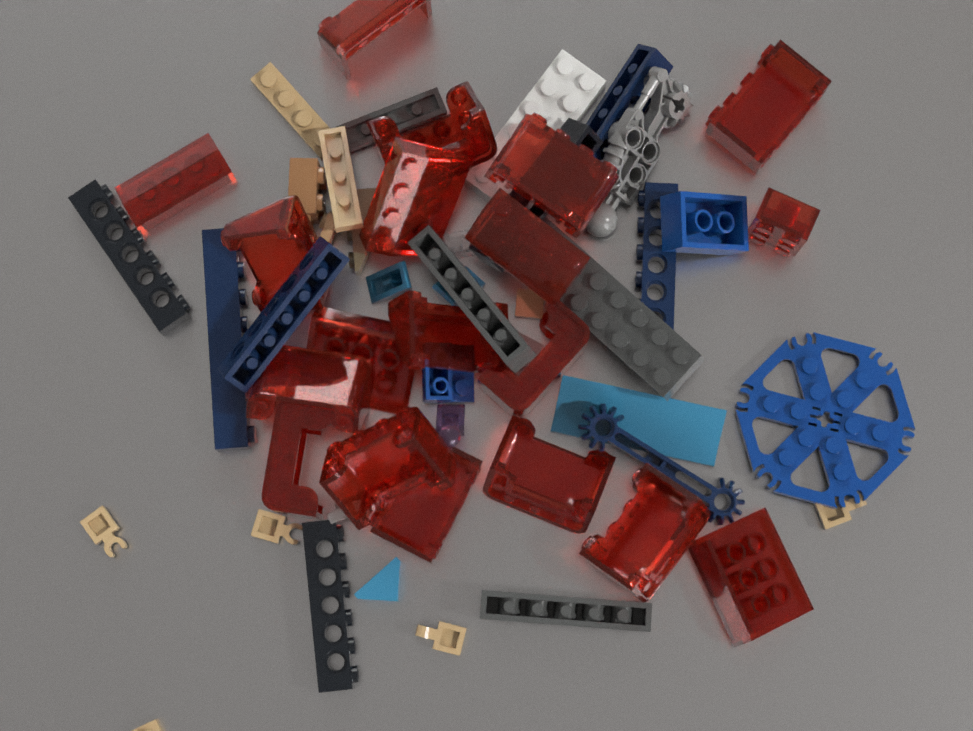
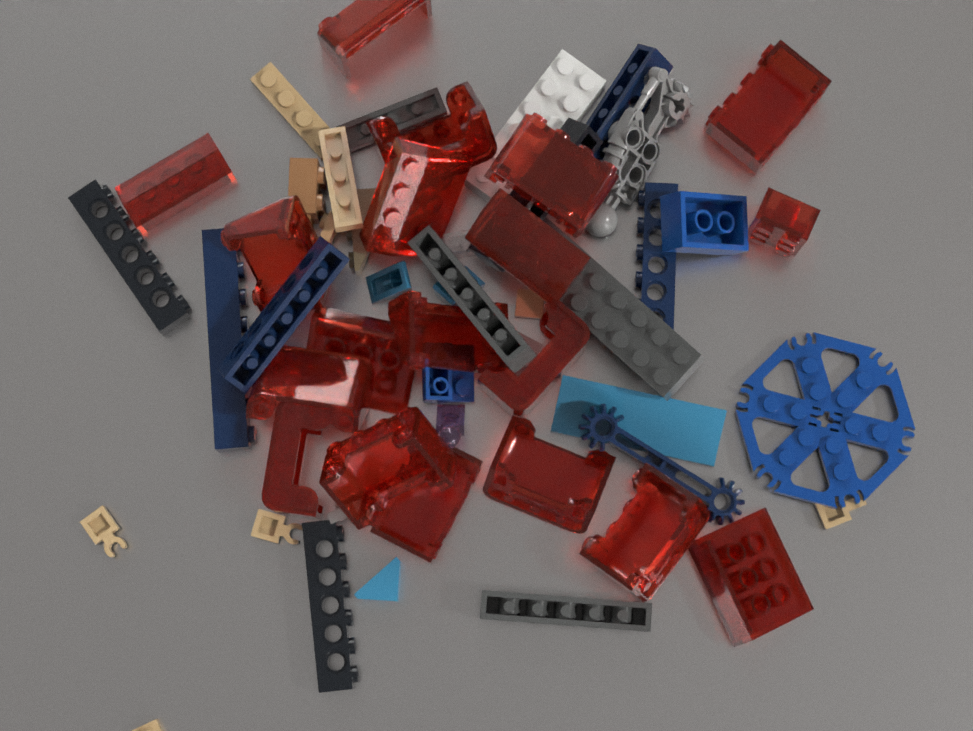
tan plate [415,621,467,656] -> none

